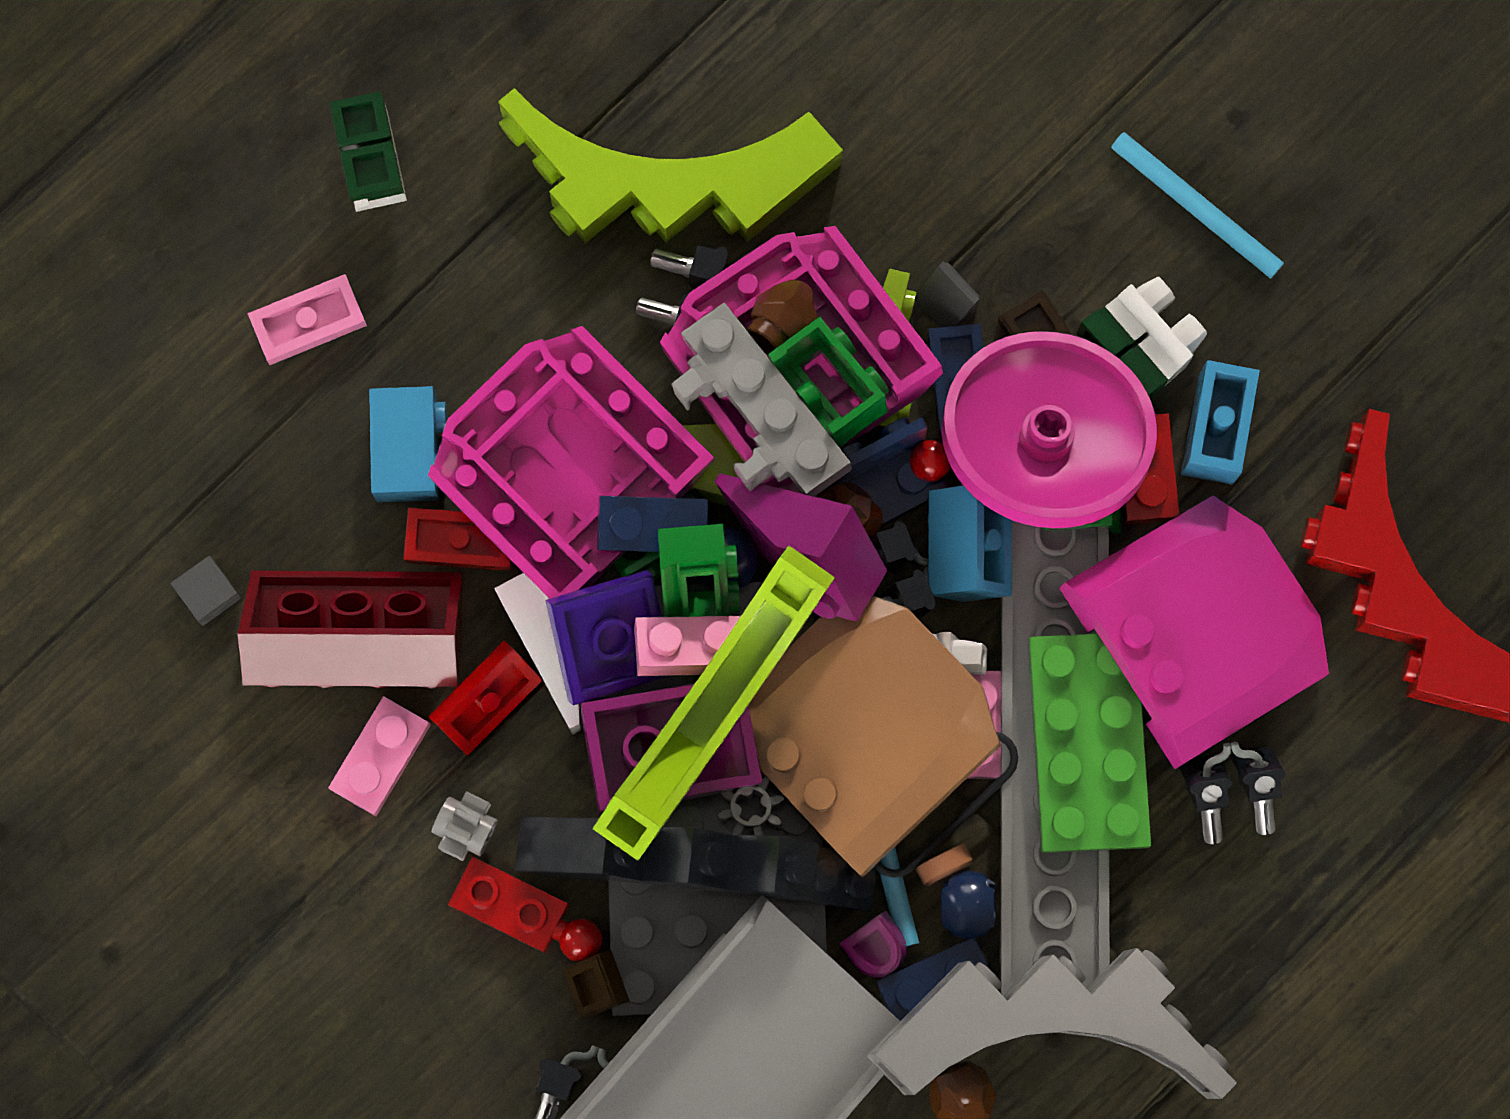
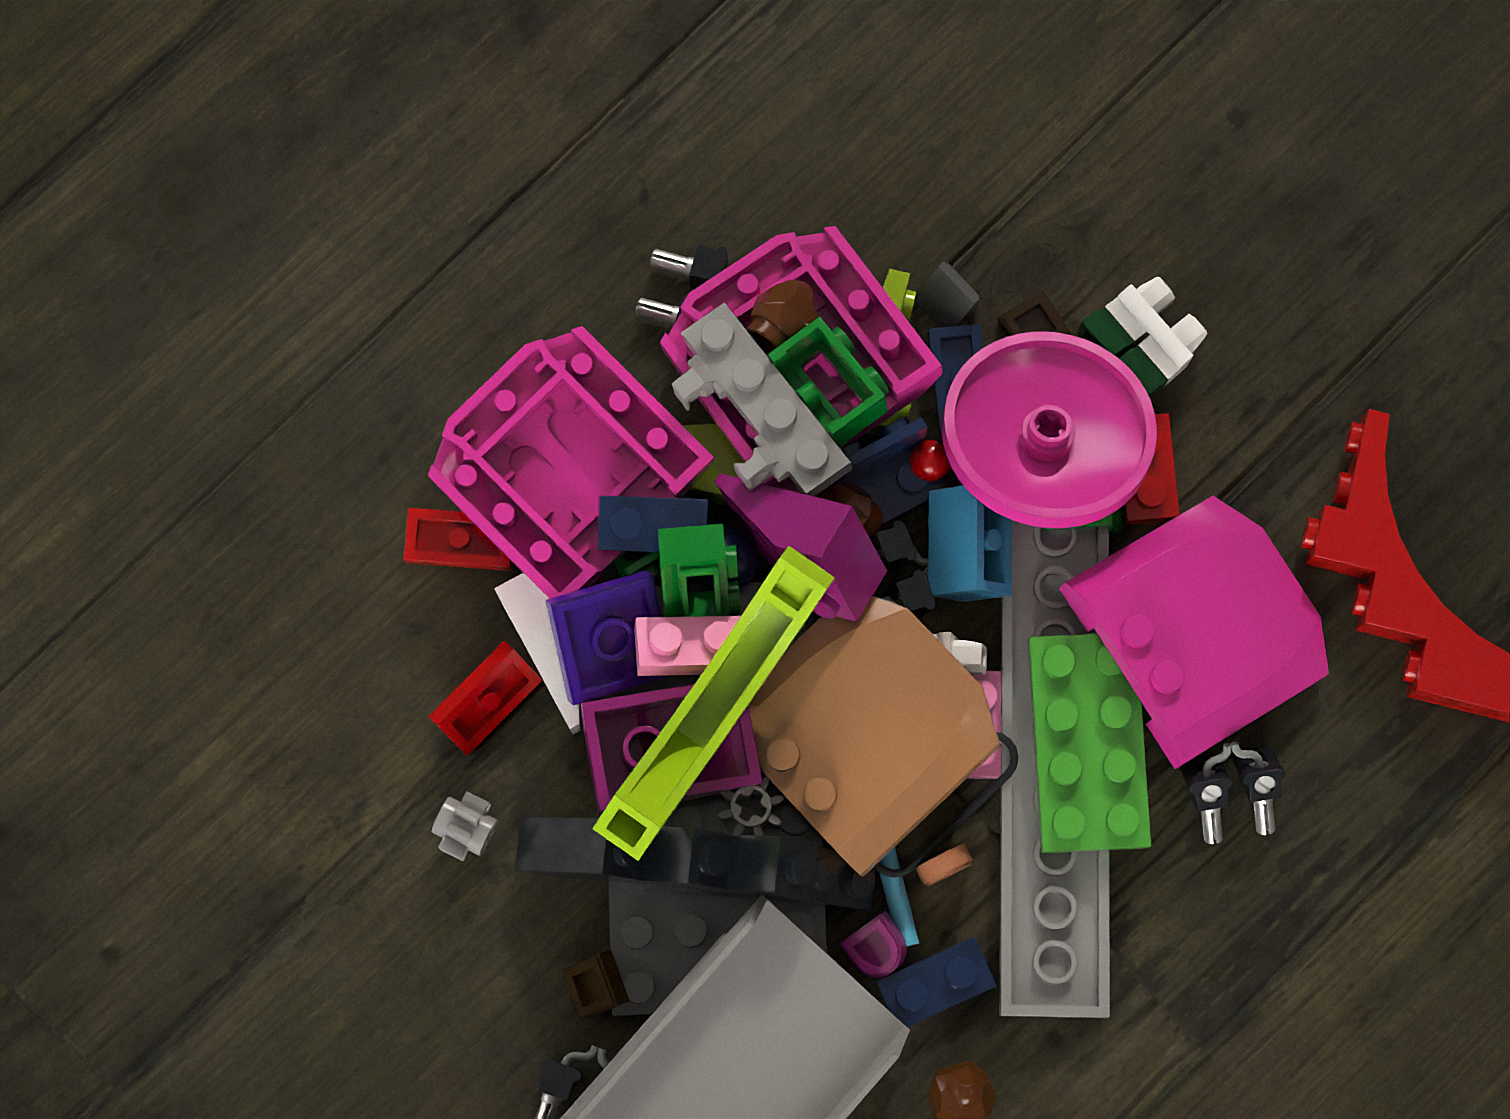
dark grey piece [170,555,241,626] -> none
dark red slope [237,571,463,689] -> none
bright pink plate [248,274,367,365] -> none
bright pink plate [328,696,431,817] -> none
dark green hips [329,91,407,212] -> none
dark azure brick [369,386,448,503] -> none
red plate [448,857,602,962] -> none
lime arch [498,88,843,244] -> none
light grey arch [866,948,1237,1099] -> none
dark blue piece [941,870,996,939] -> none
medium azure bar [1111,132,1284,279] -> none
dark azure brick [1181,360,1260,485] -> none

